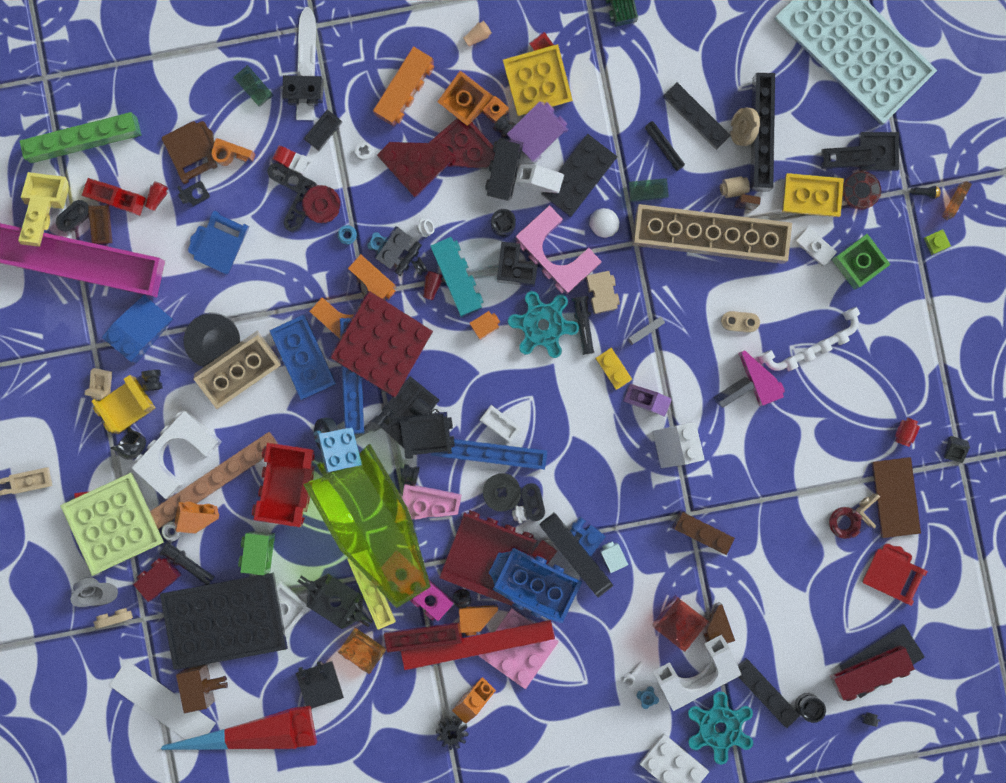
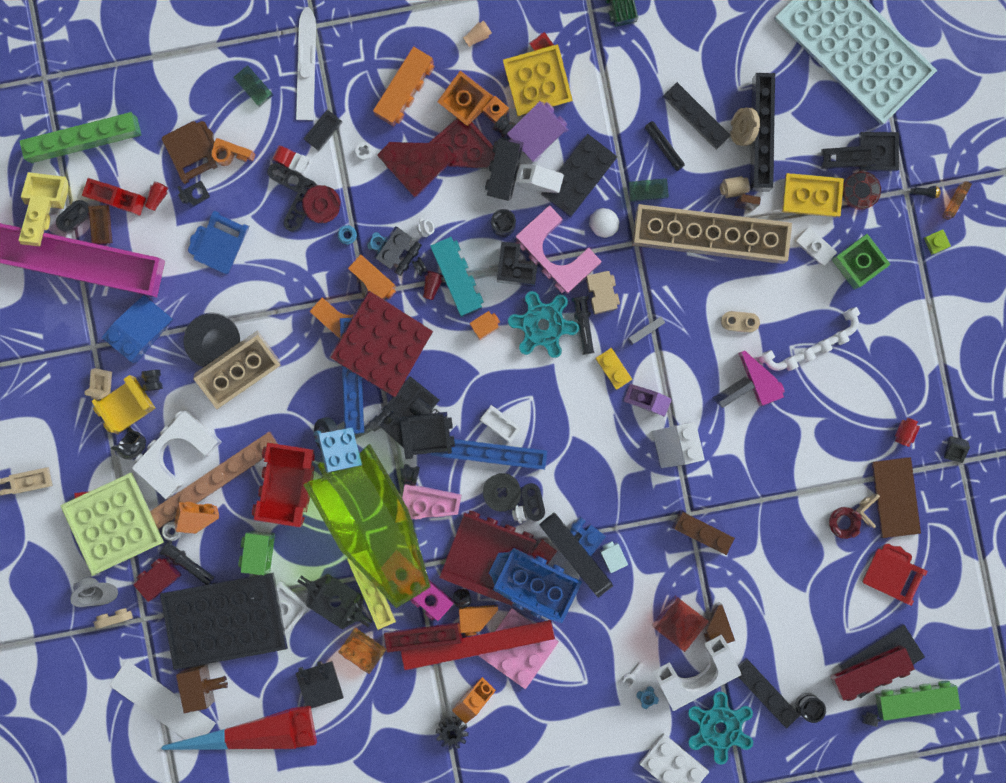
blue plate [269,315,336,400] -> none
black brick [282,75,324,106] -> none
none -> bright green brick [875,681,961,721]

